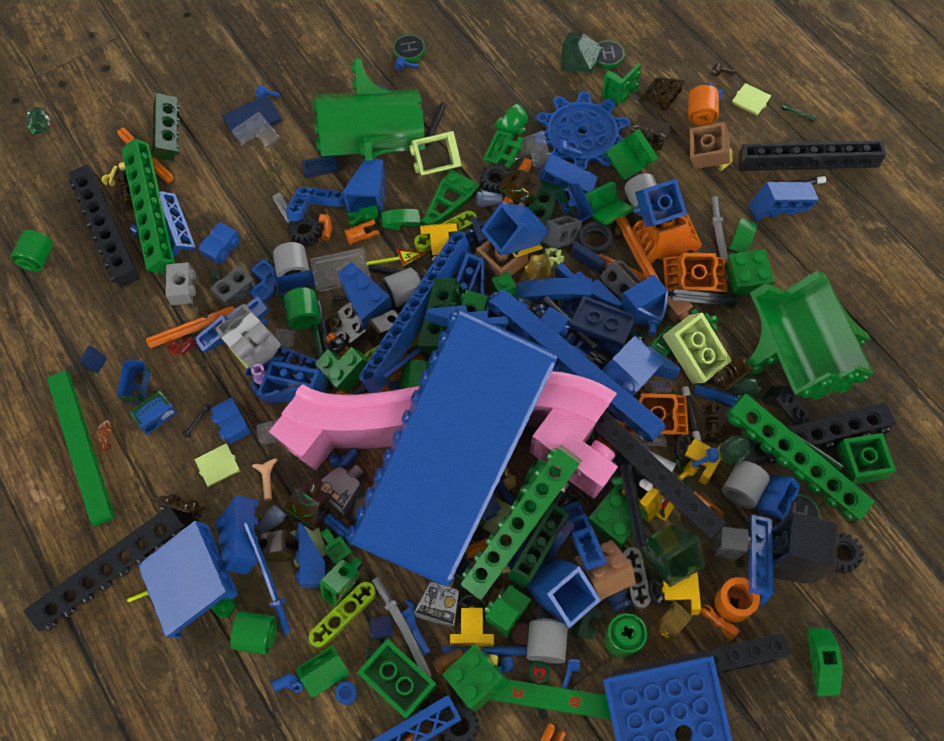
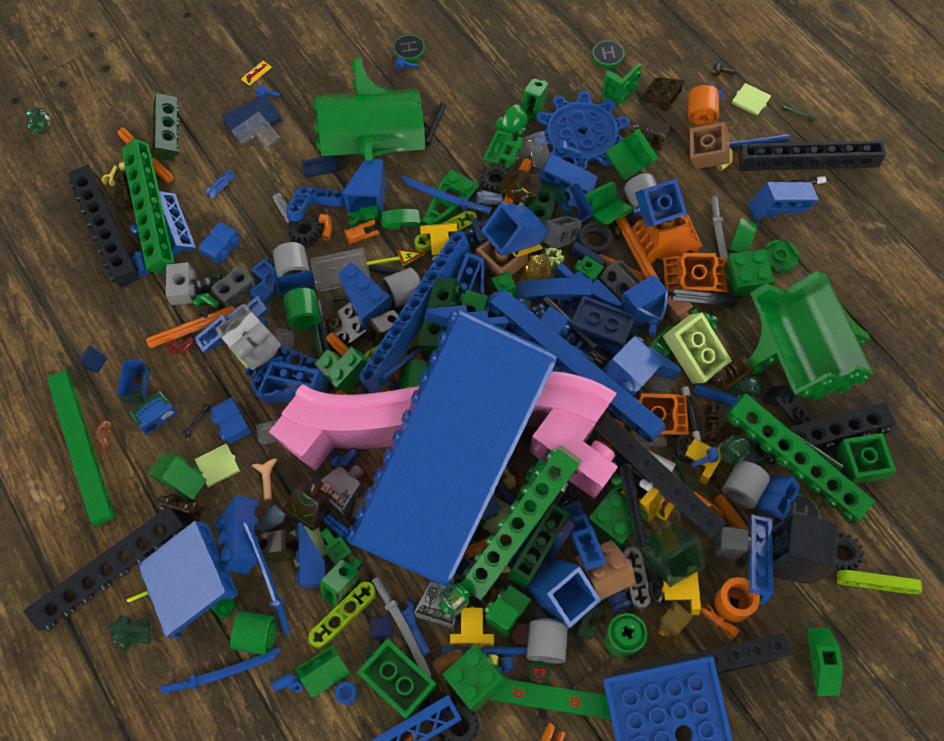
green piece [10,230,54,272] -> none
lavender pin [251,364,266,385] -> none
black hinge [329,337,346,354] -> none
yellowish green window [409,131,462,177] -> none
clear green slope [561,32,603,73] -> none
blue hand [562,659,580,689] -> none
yellow hand [677,460,700,480] -> none
none -> clear green hips [107,615,151,652]
none -> blue pin [132,251,149,276]
none -> green brick [147,454,207,500]
none -> blue sword [160,648,281,694]
none -> green arm [192,293,221,310]
none -> black tile [194,278,214,293]
none -> blue axle [205,170,235,198]
none -> yellow sticker [241,61,272,85]
none -> blue sword [402,176,492,215]
none -> green head [438,583,470,616]
none -> green torso [522,79,549,121]
none -> green brick [574,256,604,283]
none -> orange axle [714,494,749,536]
none -> blue bar [729,134,790,149]
none -> green tile [764,240,799,274]
none -> lime beam [837,570,922,594]

